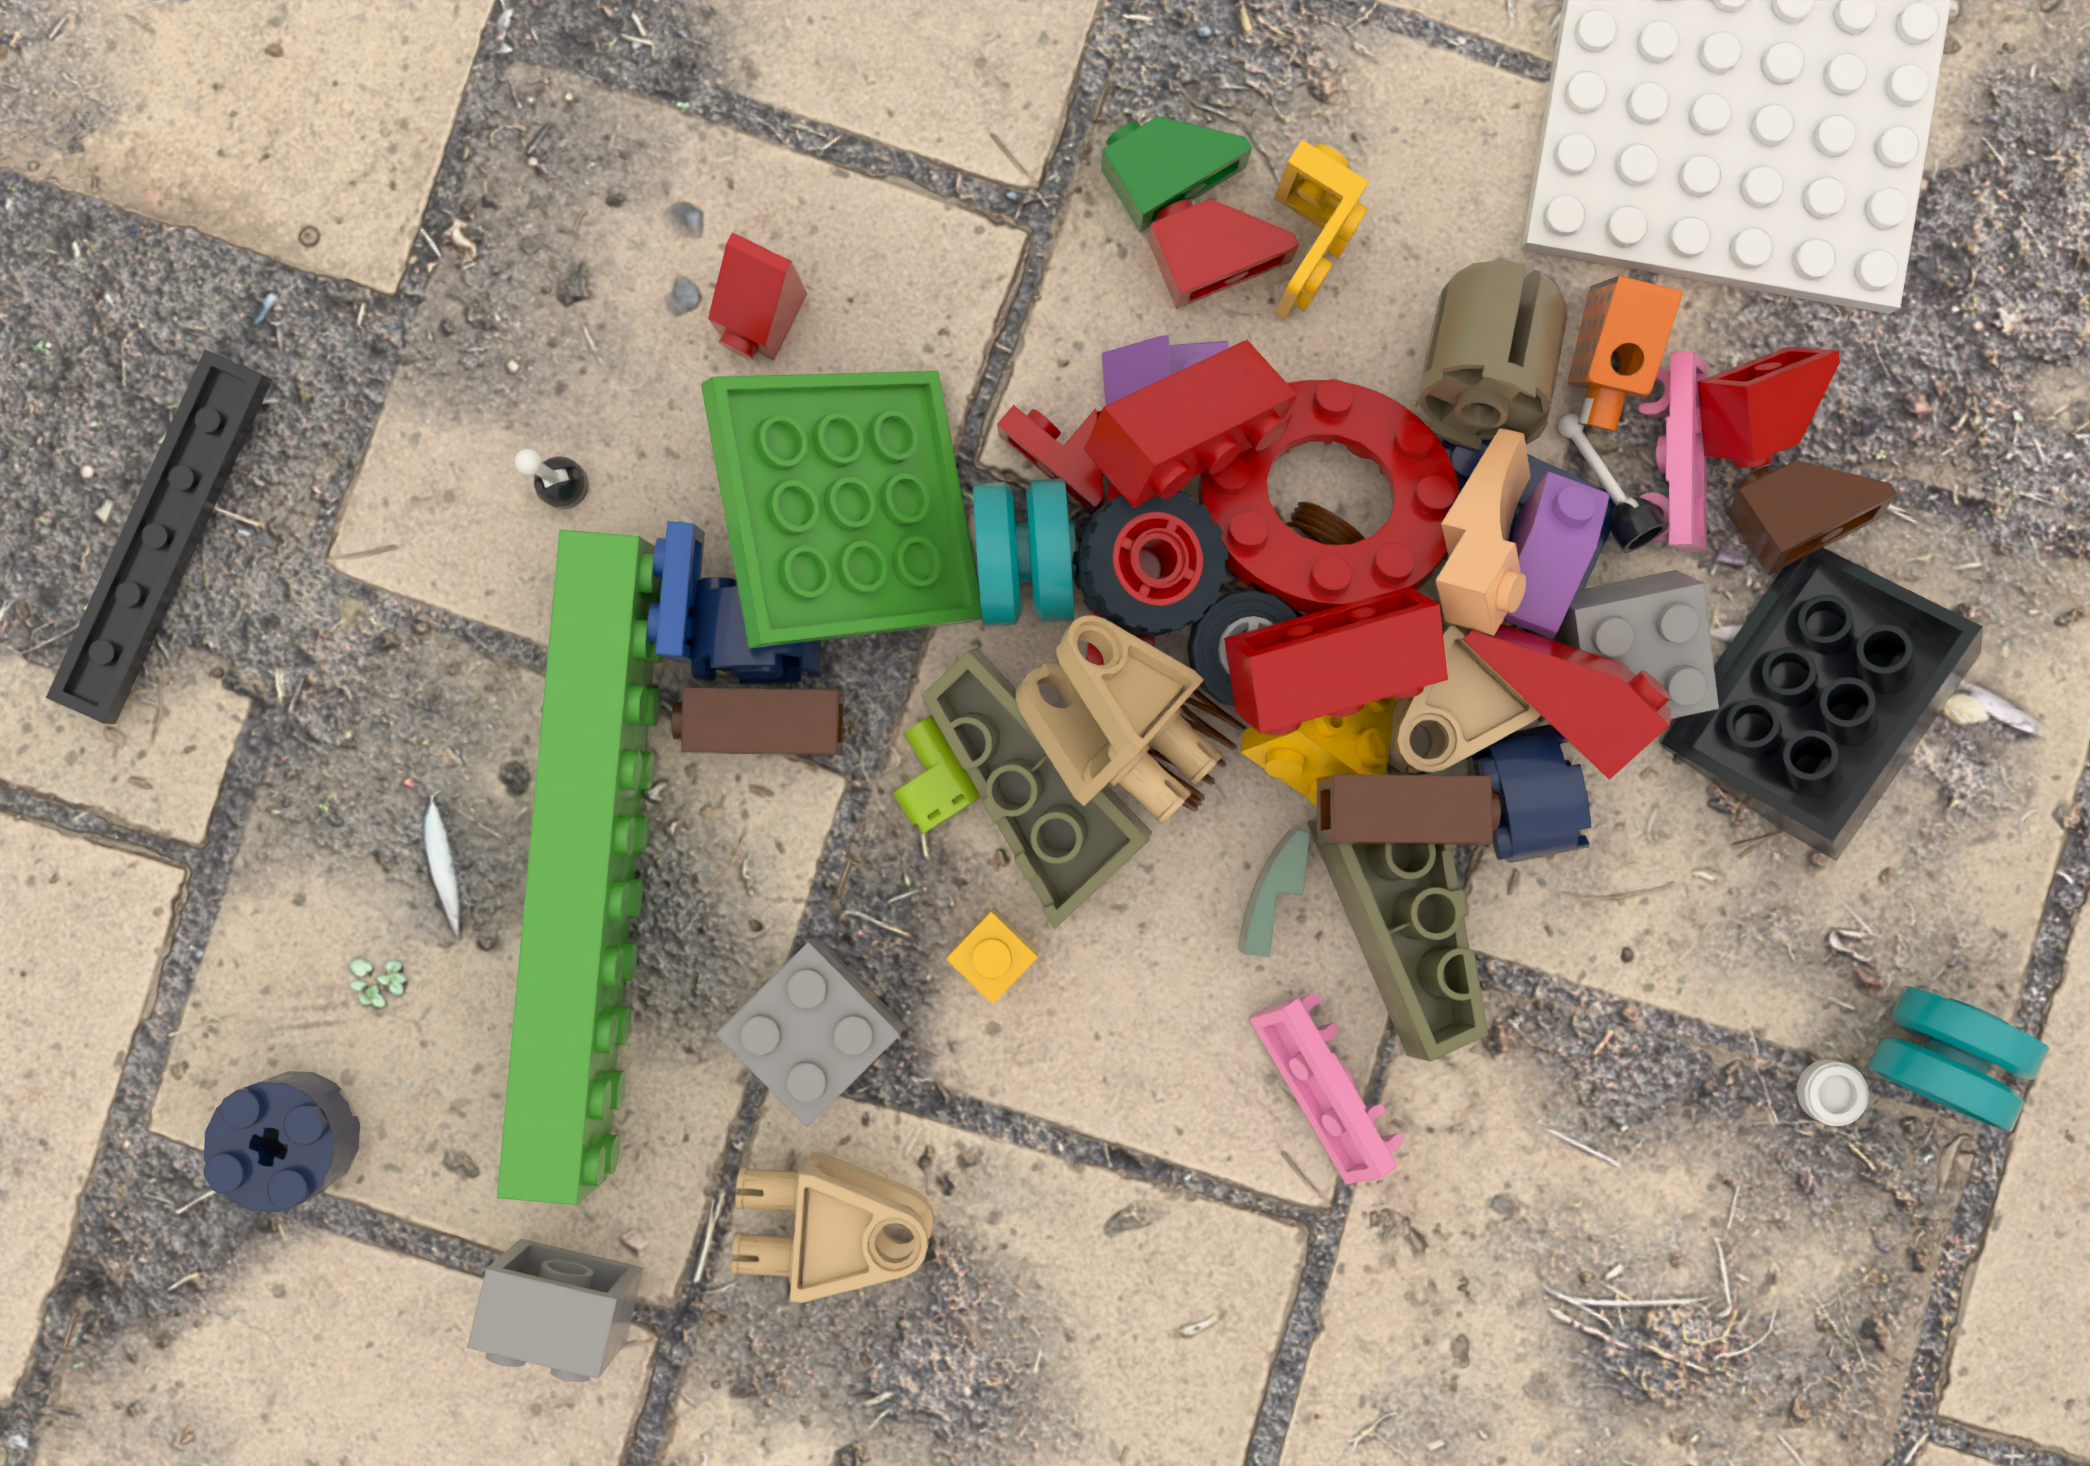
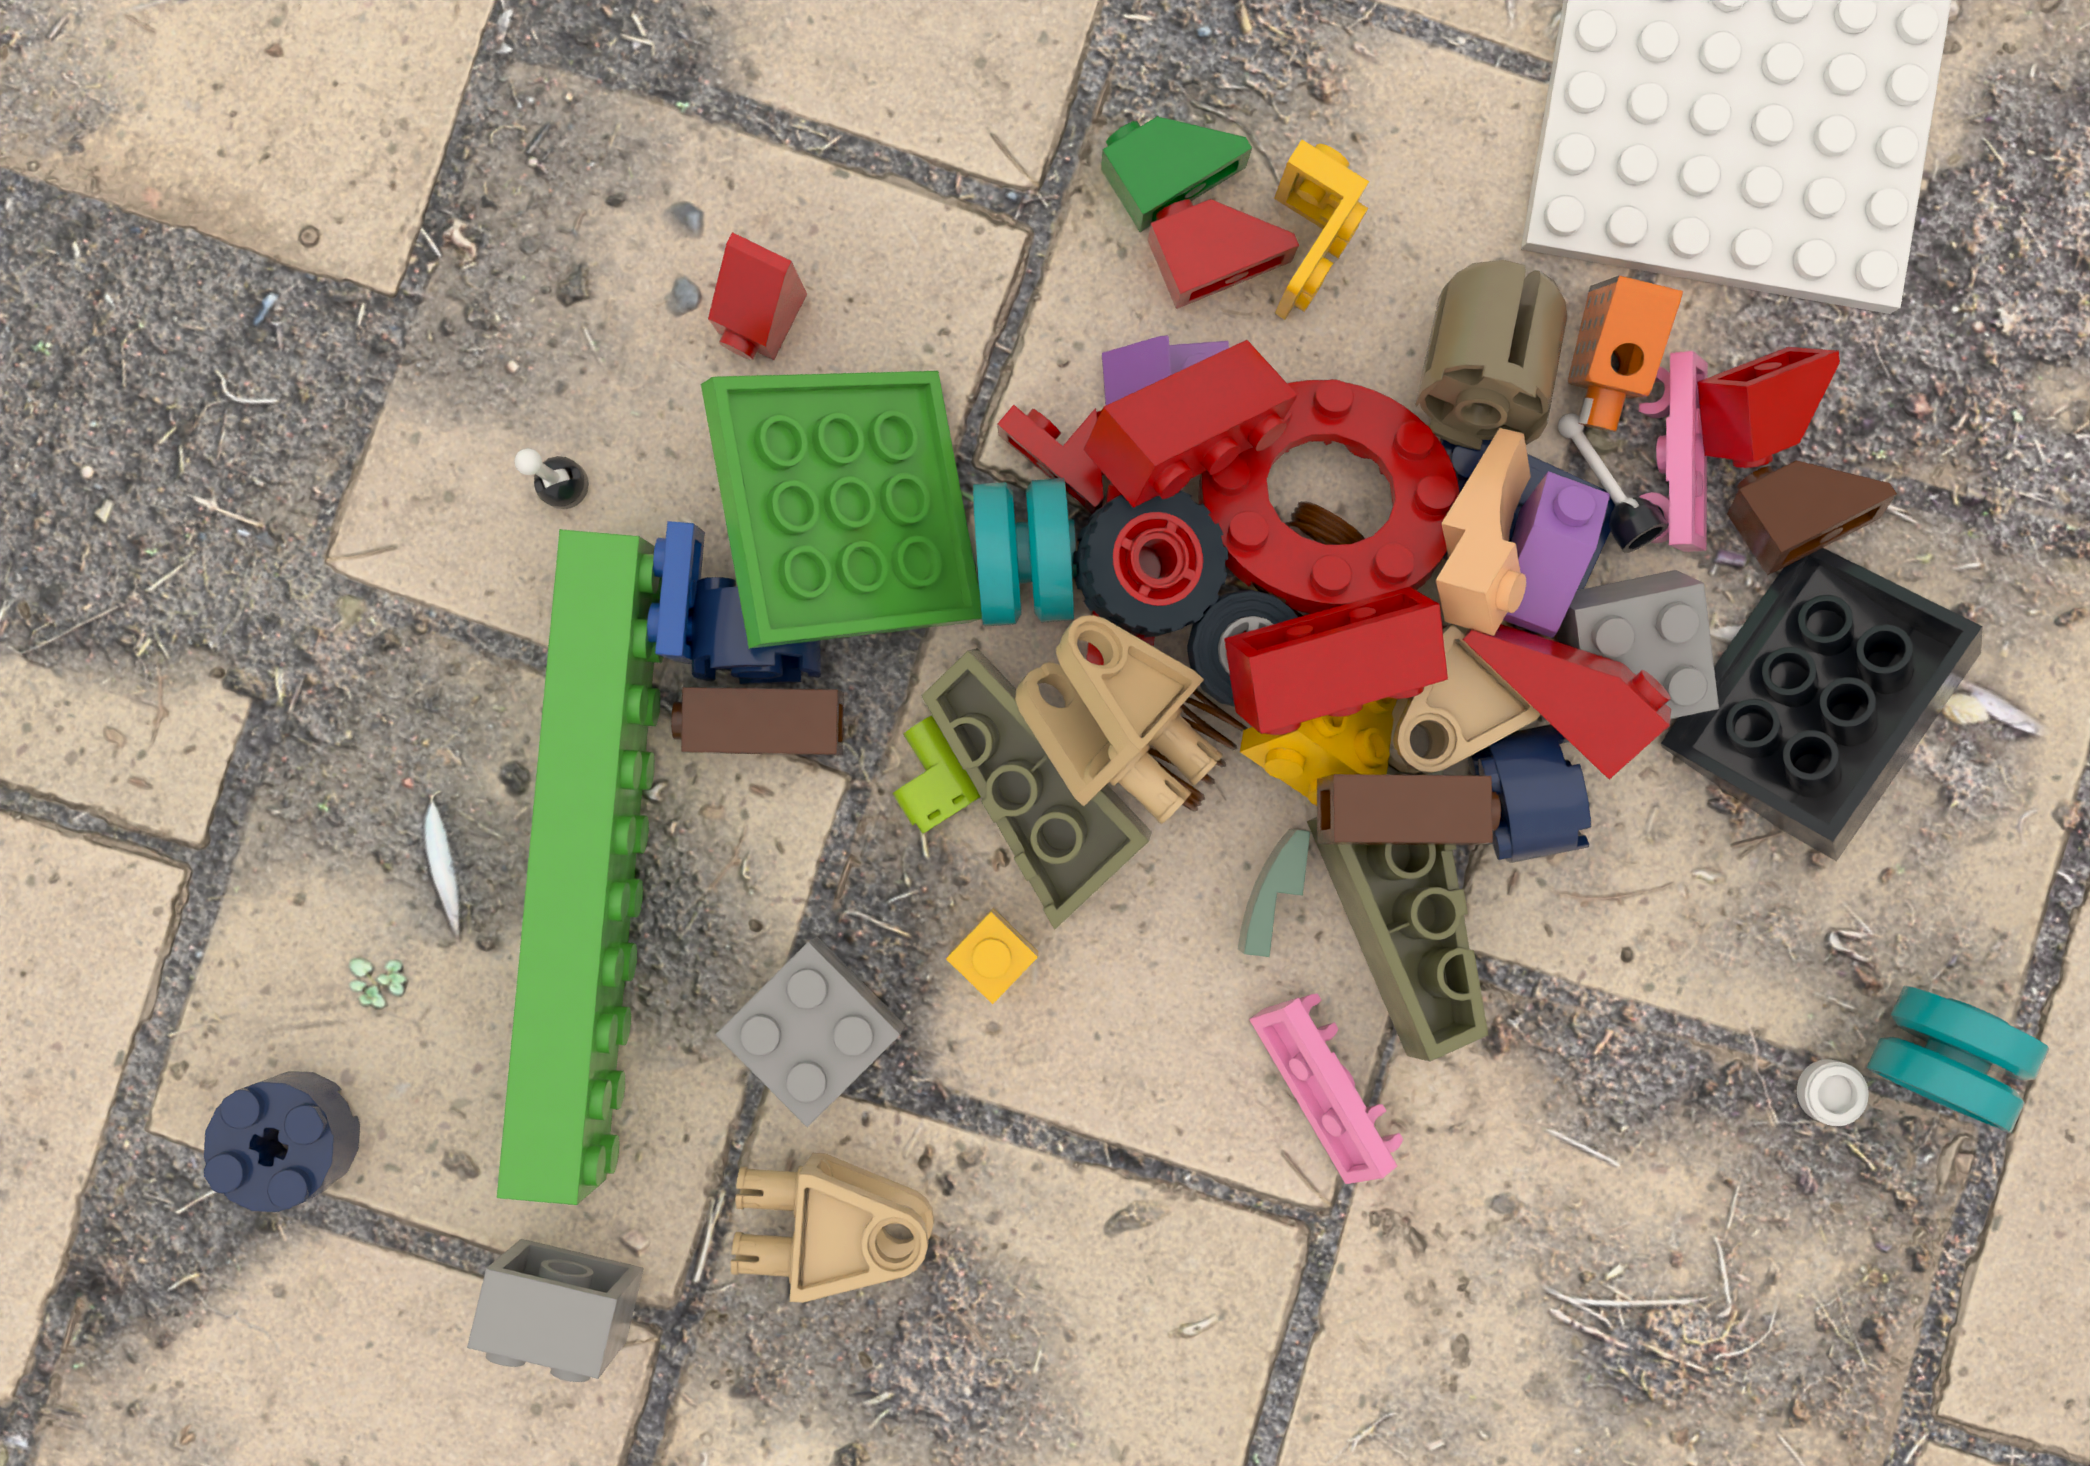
black plate [46,349,272,724] -> none

